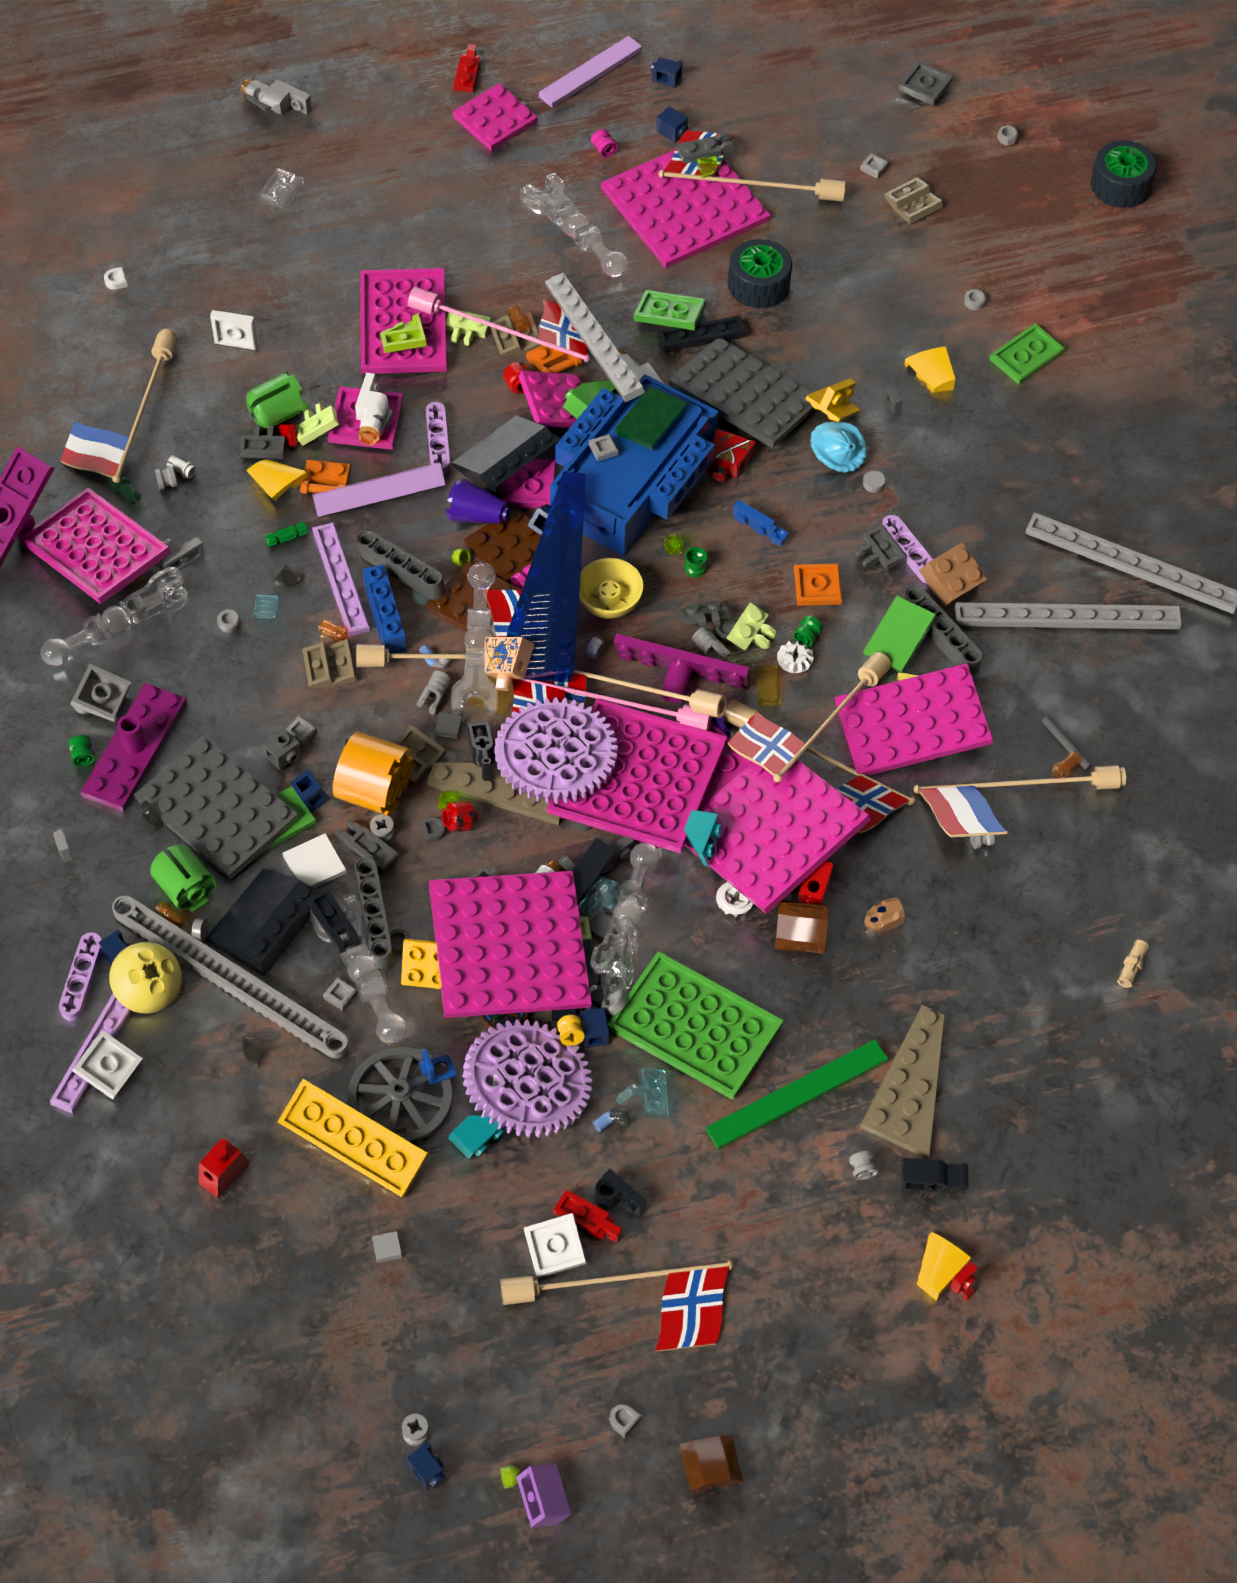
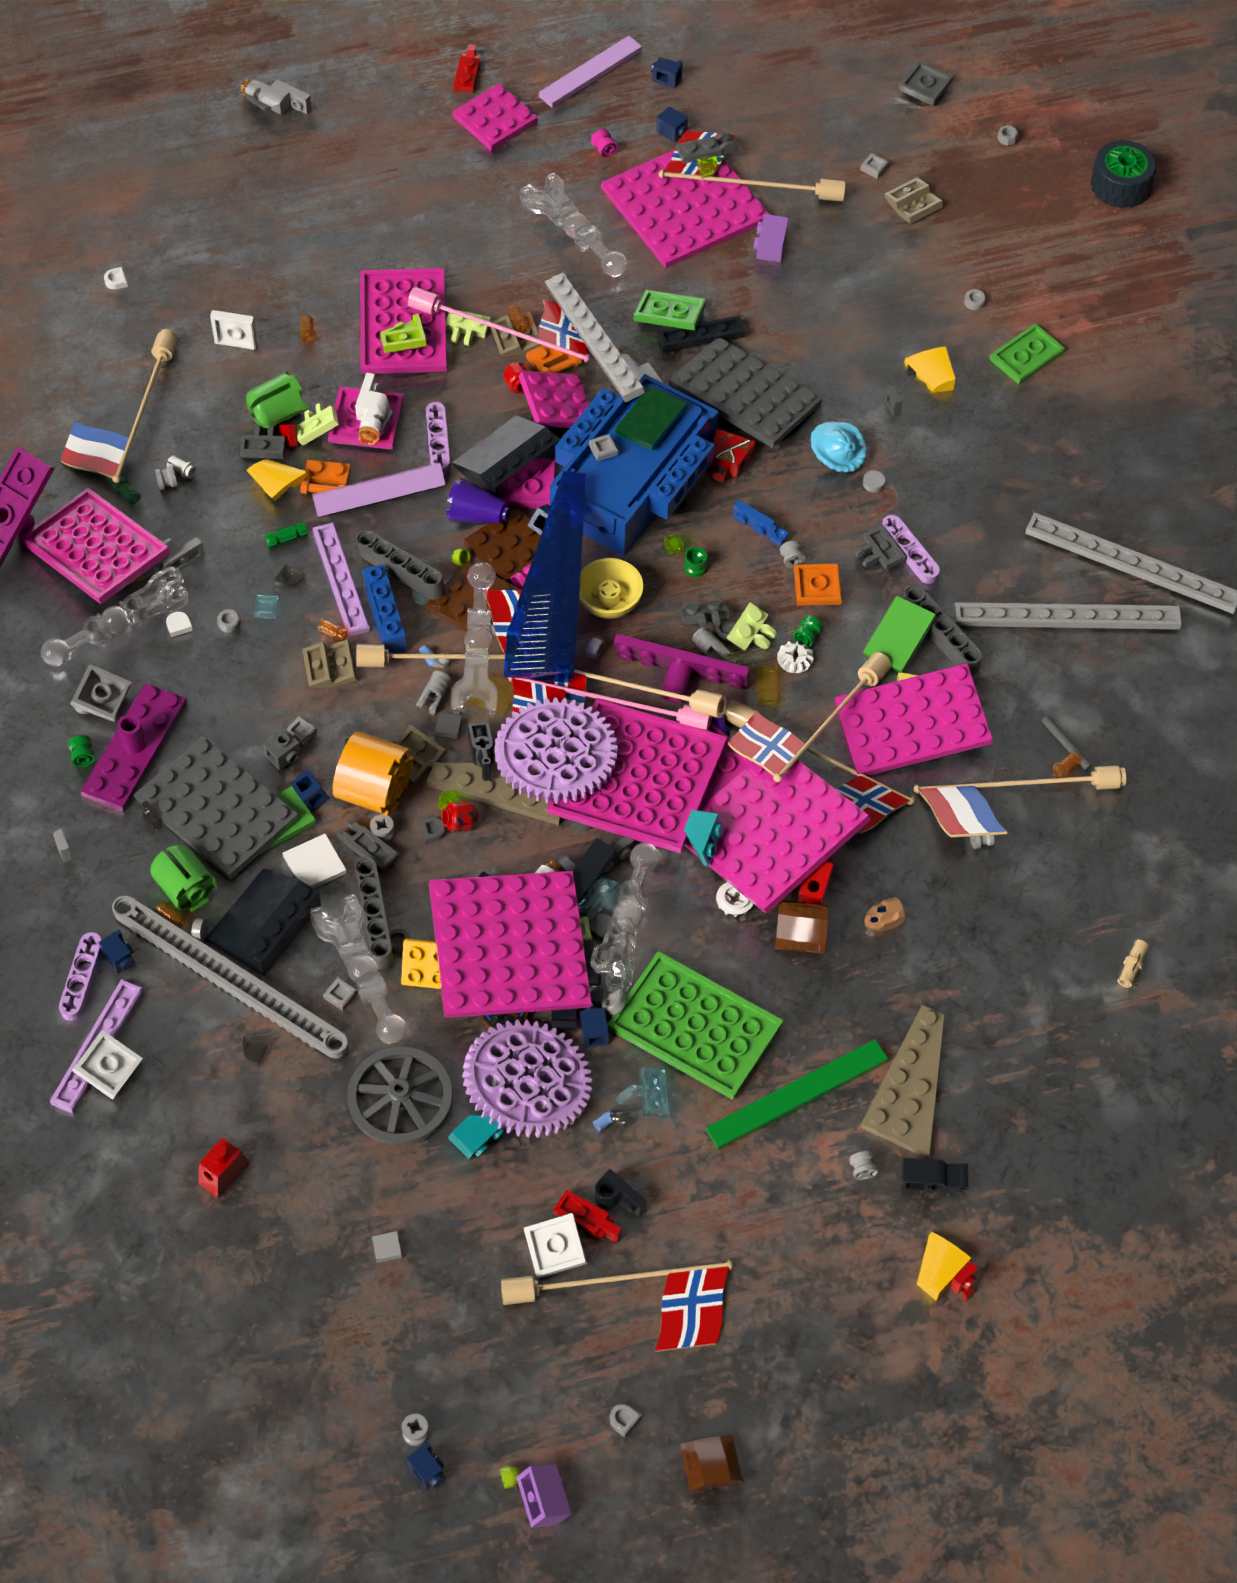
light yellow piece [109,942,182,1014] -> none
clear plate [257,168,303,210] -> none
yellow plate [278,1079,429,1198] -> none
black plate [307,889,361,954] -> none
blue bracket [419,1049,457,1085] -> none
light nougat torso [485,637,534,691] -> none
yellow wheel [557,1015,584,1046] -> none
bright green slope [563,380,618,419] -> none
black wheel [727,239,793,308] -> none
yellow bracket [805,378,860,422] -> none
medium nougat brick [919,542,987,608] -> none
none -> white tile [166,612,193,637]
none -> clear orange pin [299,315,315,343]
none -> medium lavender brick [753,214,788,262]
none -> light grey wheel [780,541,806,568]

